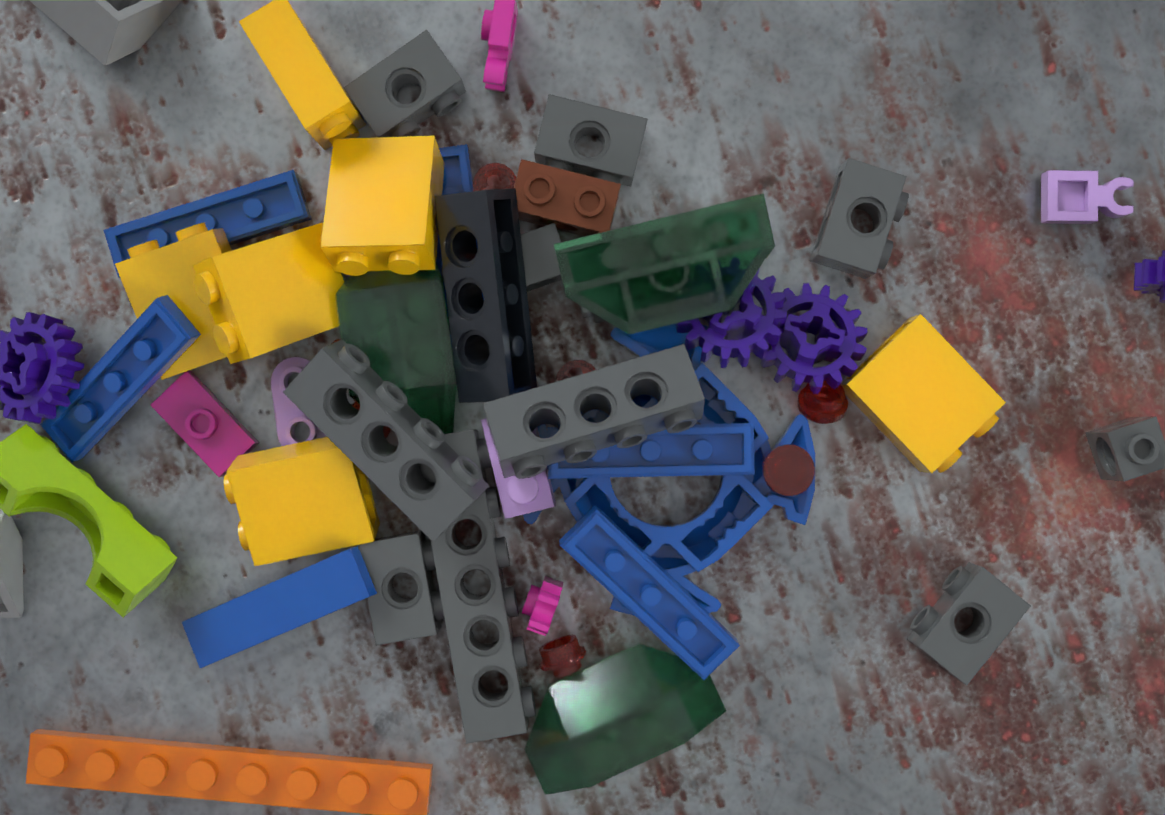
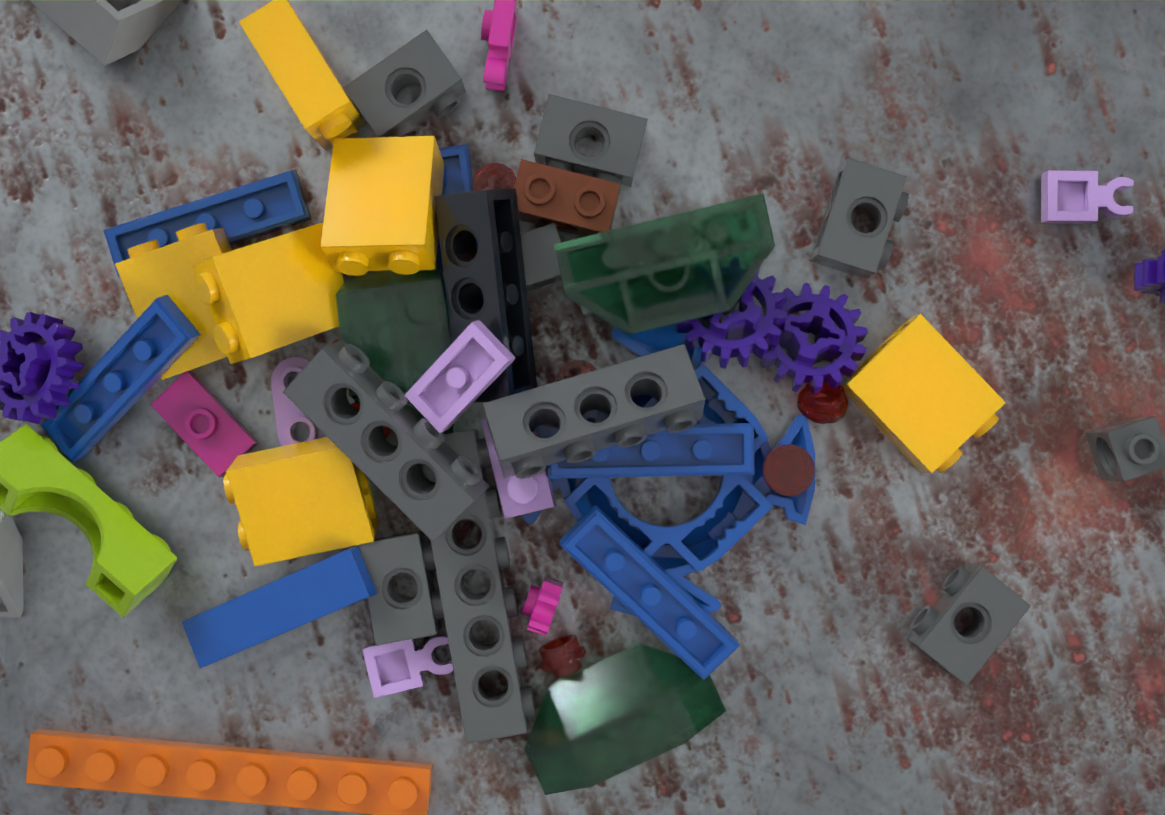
none -> lavender plate [362,633,453,698]
none -> lavender plate [404,320,515,433]

